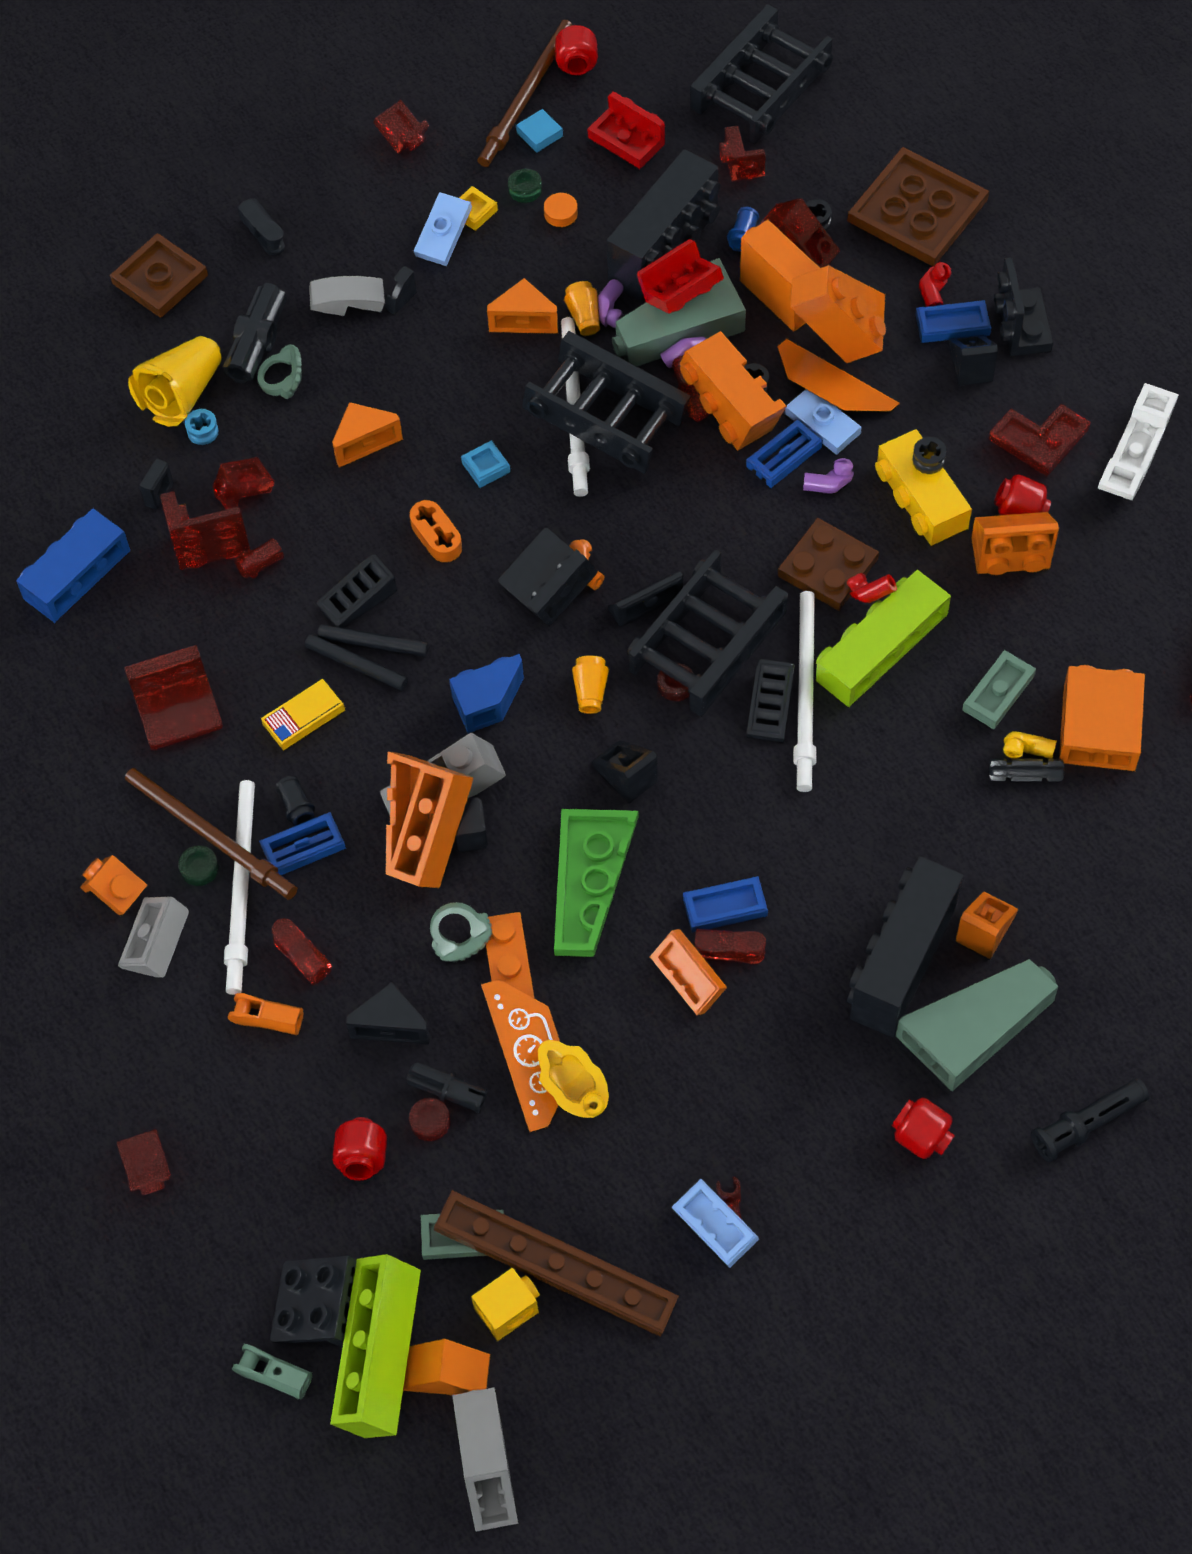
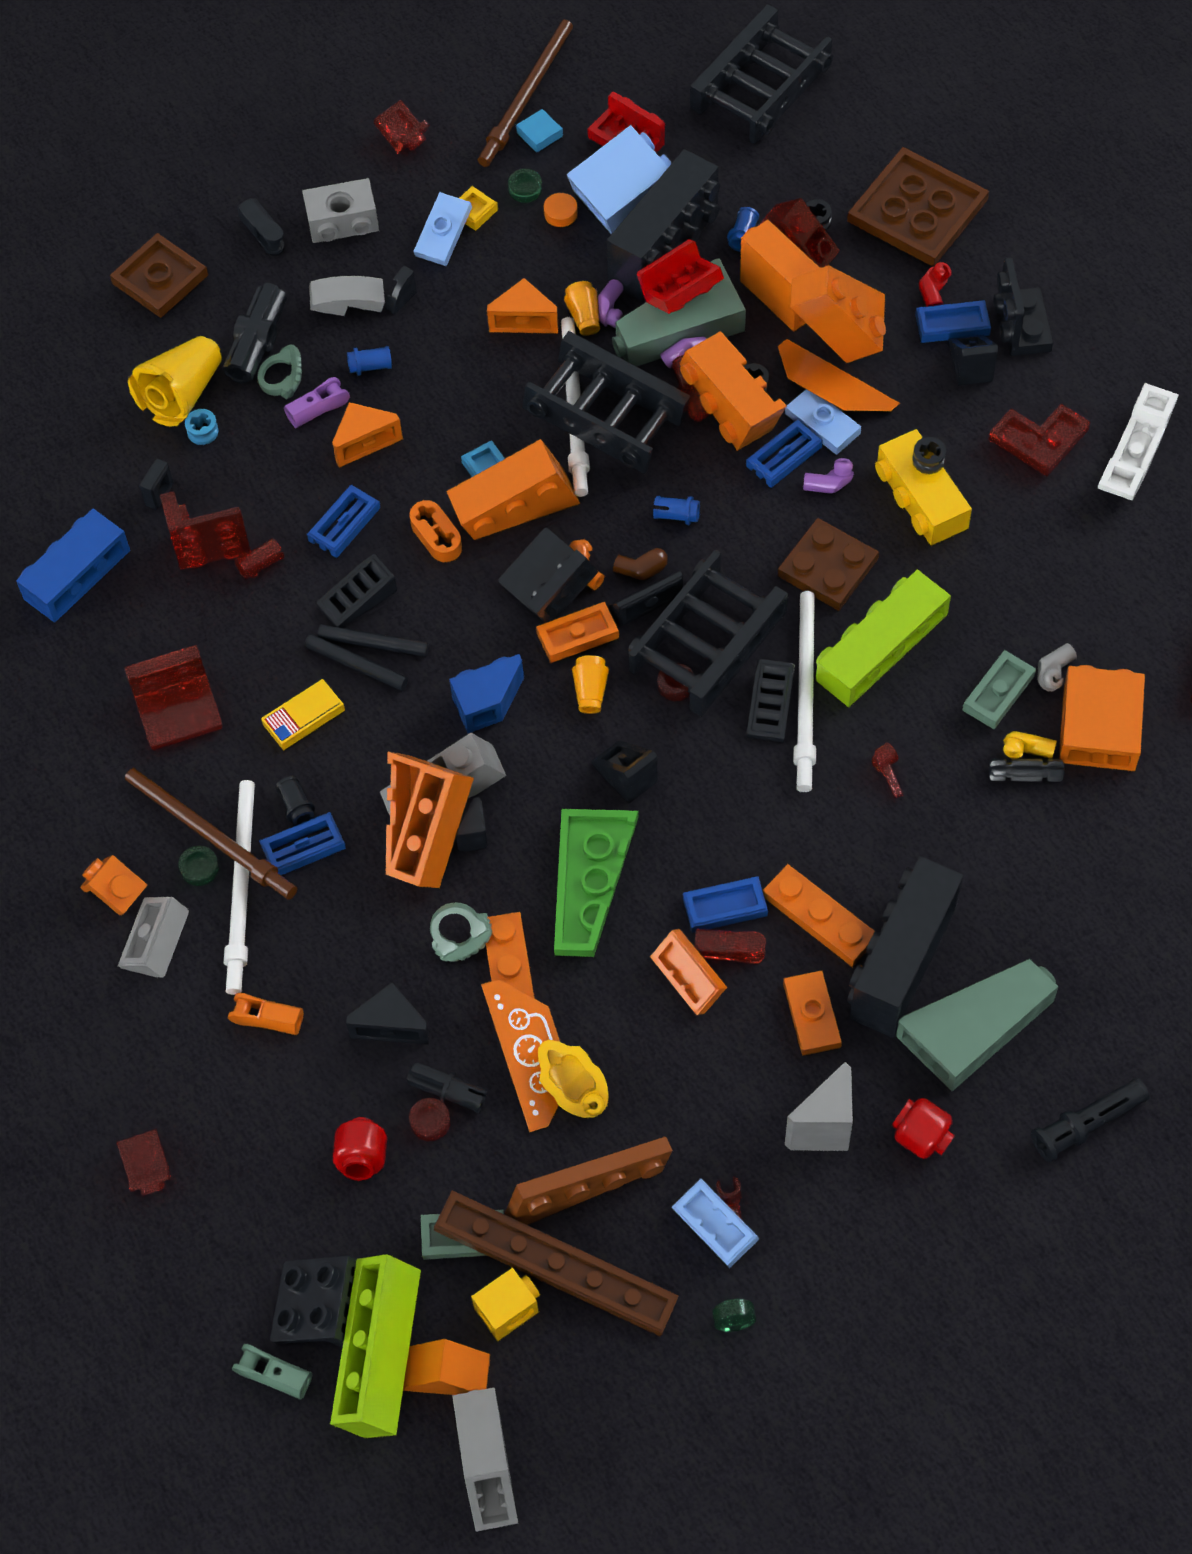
clear red bracket [213,457,274,512] -> none
clear red bar [272,918,332,985] -> none
red head [555,25,598,75] -> none
clear red bracket [719,126,766,181] -> none
red arm [847,573,897,603] -> none
orange slope [956,892,1019,959] -> none
orange slope [971,512,1059,575] -> none
red head [994,474,1051,516] -> none
none -> medium lavender bar [284,377,350,429]
none -> light grey brick [302,178,379,243]
none -> blue tile [307,485,380,558]
none -> blue pin [347,346,392,376]
none -> orange wedge [446,439,580,540]
none -> dark orange wing [504,1137,673,1225]
none -> orange plate [536,602,619,663]
none -> light blue brick [567,125,672,234]
none -> reddish brown arm [613,548,668,581]
none -> blue pin [653,496,700,525]
none -> clear green tile [712,1299,756,1332]
none -> orange plate [763,864,875,967]
none -> orange plate [783,971,842,1056]
none -> light grey slope [785,1062,853,1151]
none -> clear red hand [872,743,903,798]
none -> light grey arm [1037,643,1077,692]

